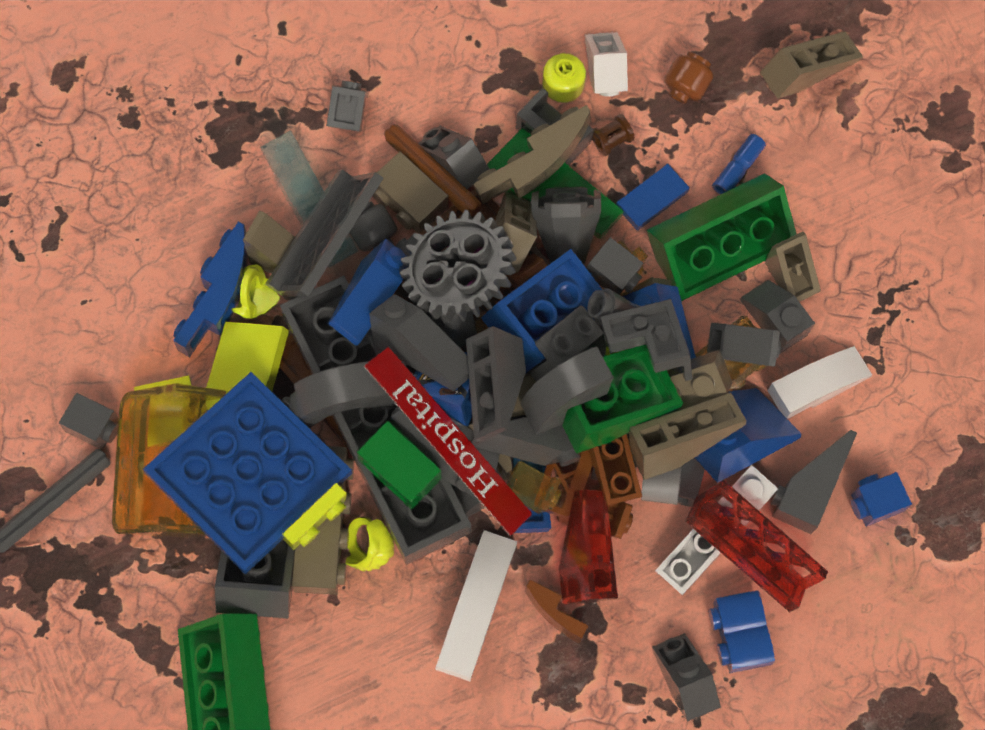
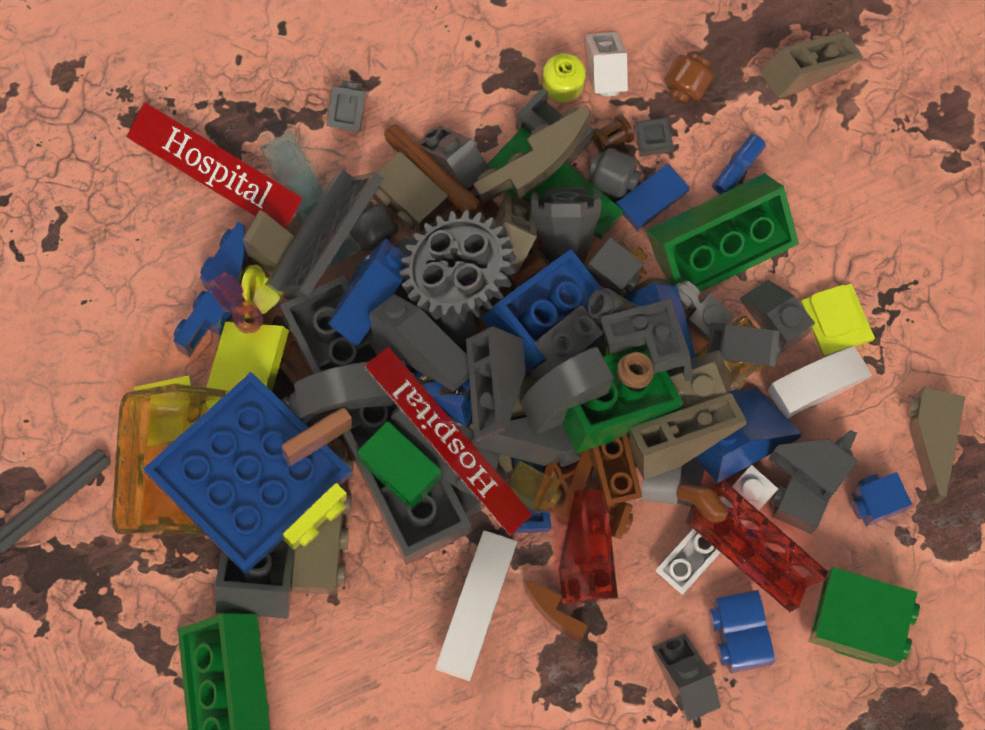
dark grey brick [59,392,120,450] -> none
neon yellow piece [345,517,395,571] -> none
dark tan slope [765,232,821,302] -> none
none -> red sticker [126,102,303,230]
none -> clear pink plate [205,271,263,334]
none -> nougat tile [282,408,352,466]
none -> dark grey head [589,148,642,197]
none -> medium nougat plate [617,352,654,388]
none -> dark grey tile [634,117,674,157]
none -> light grey plate [676,280,735,342]
none -> dark orange arm [676,483,728,523]
none -> dark grey slope [769,439,858,502]
none -> neon yellow piece [800,283,875,357]
none -> green brick [808,567,920,667]
none -> dark tan slope [907,387,965,504]

